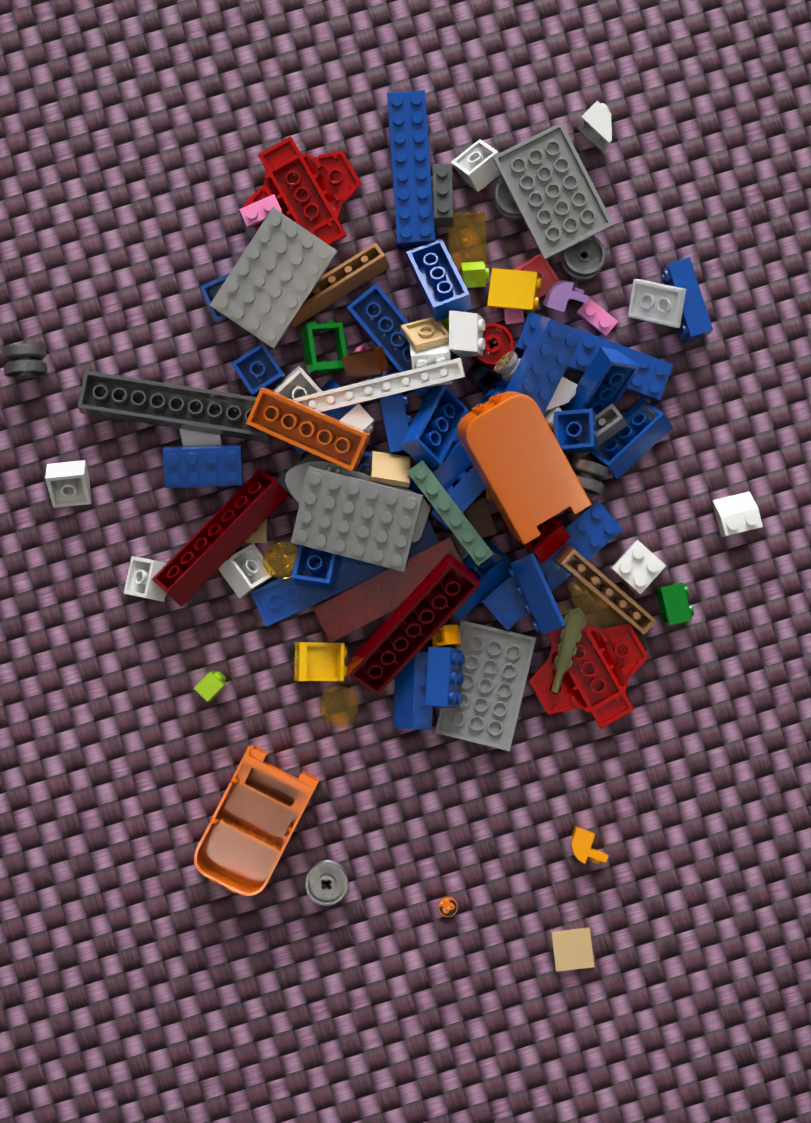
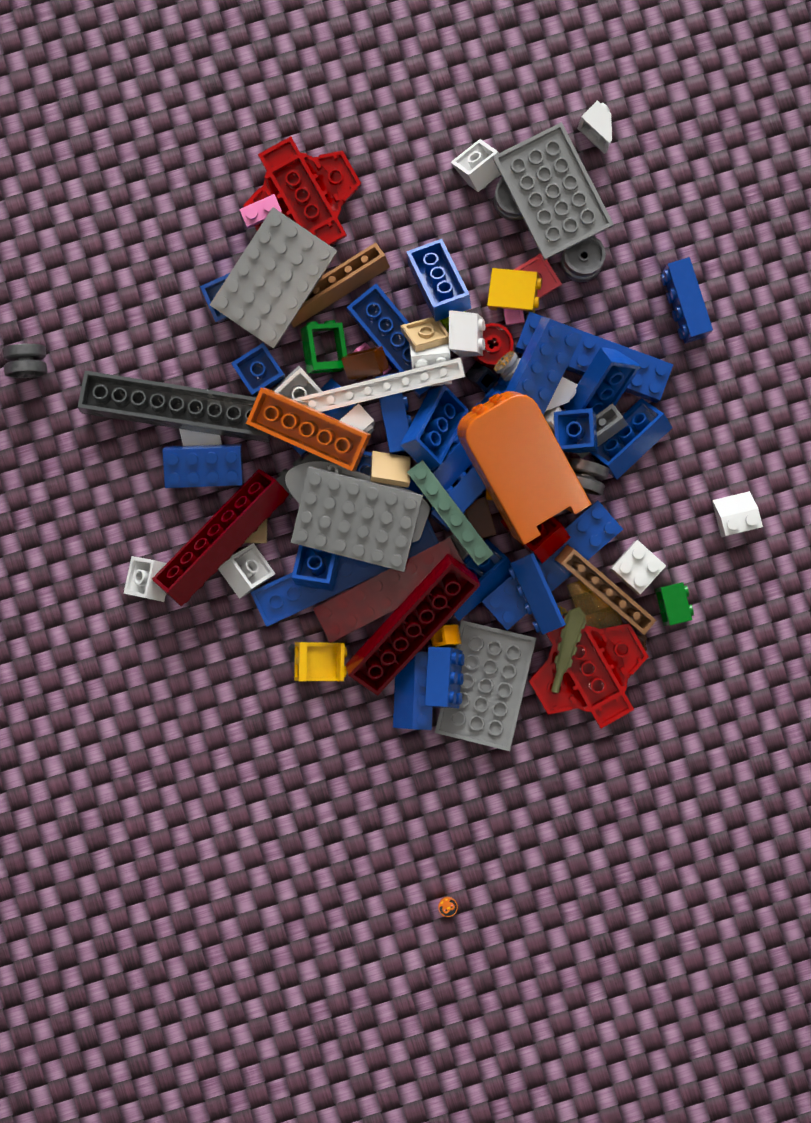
white slope [45,460,91,508] -> none
lime brick [194,671,228,702] -> none
orange piece [194,744,320,896] -> none
clear yellow tile [263,542,298,579] -> none
flat silver wheel [305,859,349,906] -> none
clear yellow tile [320,686,358,724] -> none
blue brick [387,90,435,248] -> none
dark grey brick [433,164,454,227] -> none
clear yellow tile [447,212,487,270] -> none
lime brick [461,261,489,288] -> none
lavender brick [543,280,589,312] -> none
tan tile [551,927,595,972] -> none
light orange brick [570,826,609,864] -> none
bright pink plate [576,298,618,337] -> none
white tile [628,279,686,328] -> none

